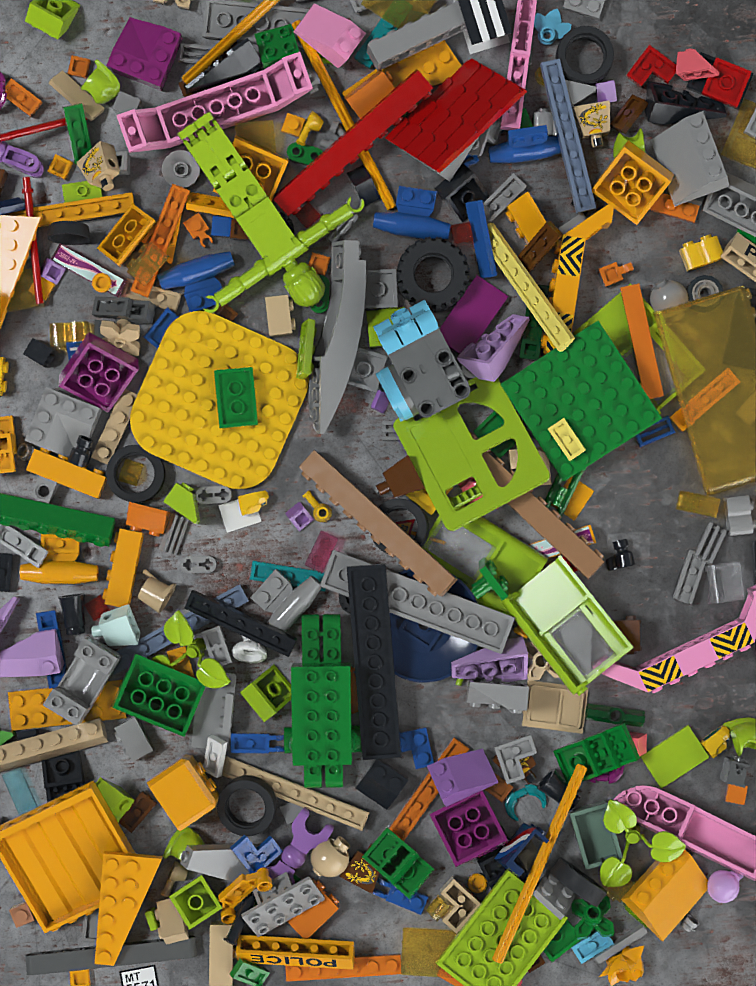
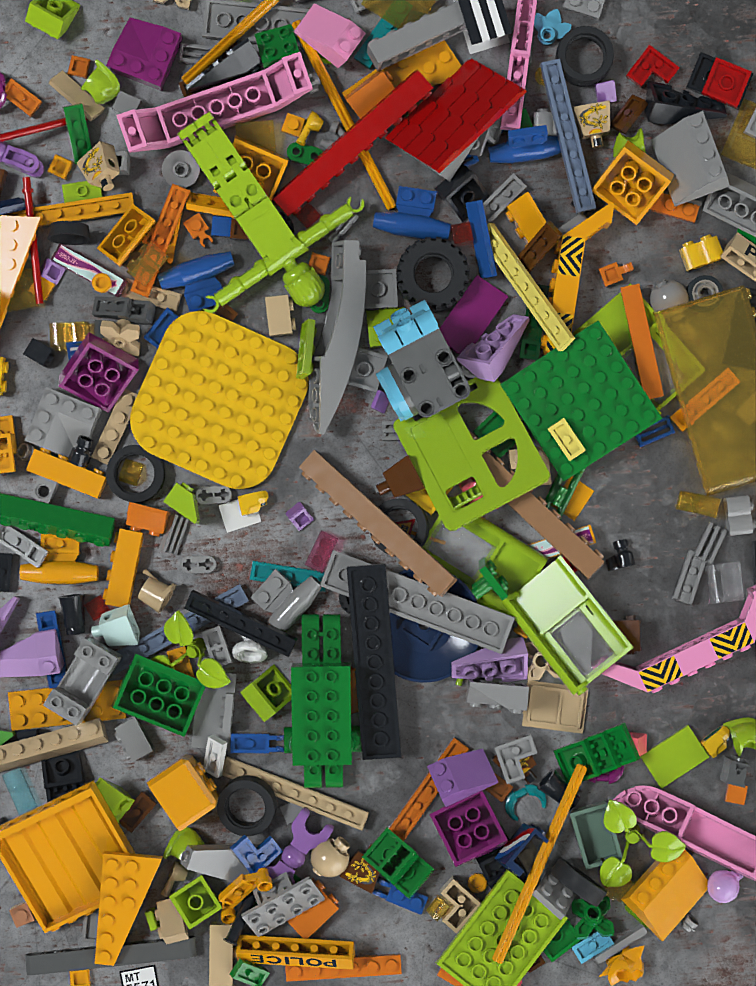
green plate [214,367,258,428] -> none
yellow bar [302,490,332,523] -> none
black slope [346,165,380,208] -> none
black slope [355,759,409,810] -> none
blue plate [400,727,434,769] -> none
clear yellow piece [401,928,458,978] -> none
light grey slope [565,80,597,108] -> none
dark green piece [585,703,645,727] -> none
coral slope [676,49,719,81] -> none

